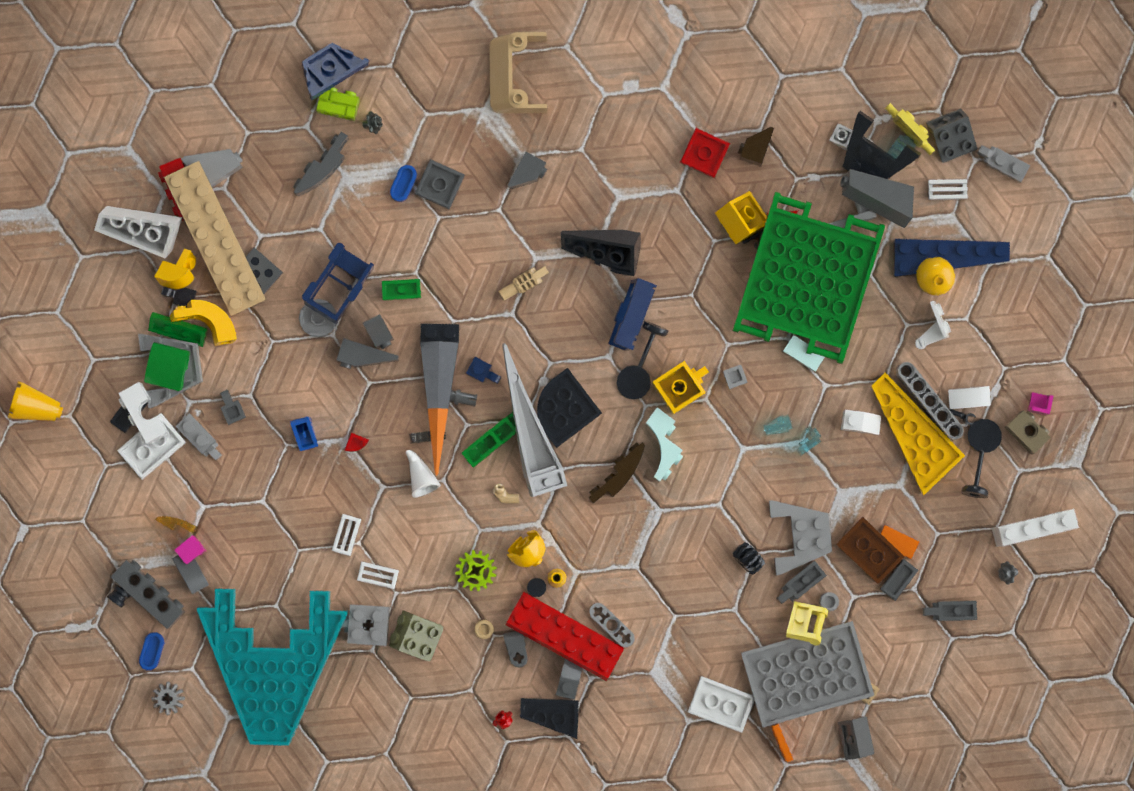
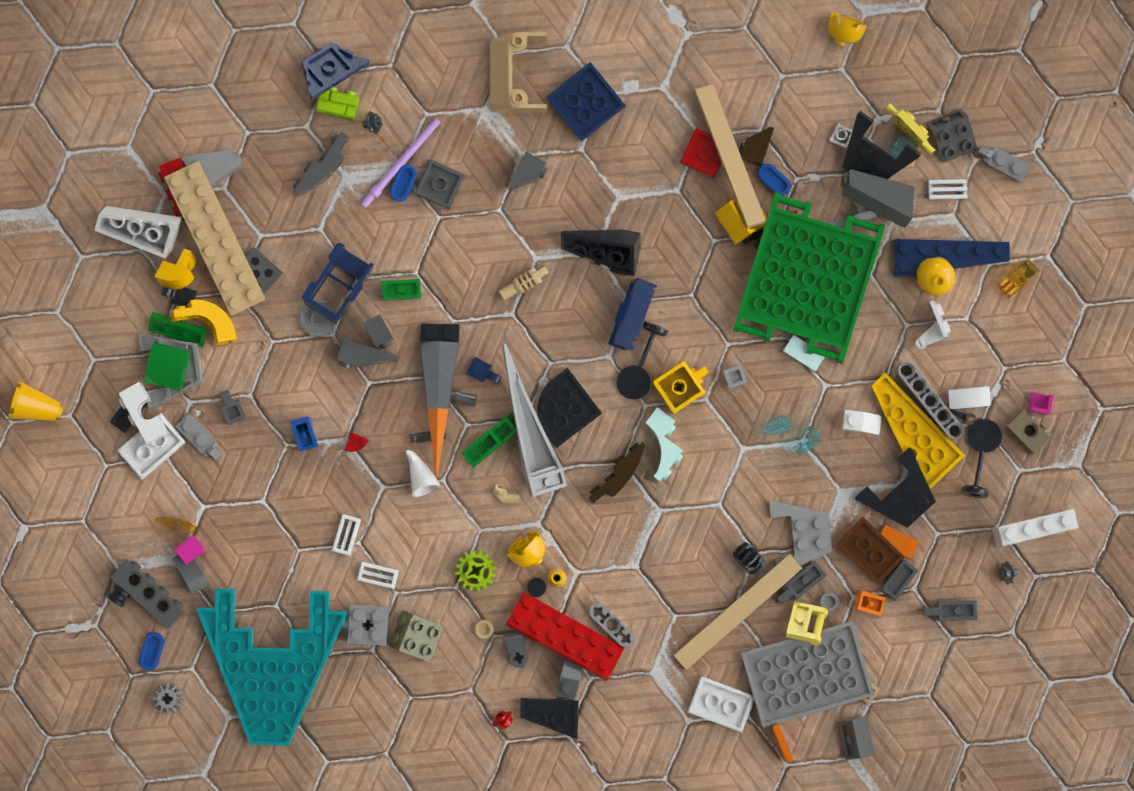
none -> lavender bar [360,118,441,208]
none -> dark blue plate [546,62,626,142]
none -> tan tile [674,554,802,670]
none -> tan tile [694,84,766,228]
none -> blue tile [757,164,791,196]
none -> yellow cylinder [827,12,867,46]
none -> orange slope [852,590,886,616]
none -> black wing [855,447,936,528]
none -> clear yellow slope [997,258,1040,299]

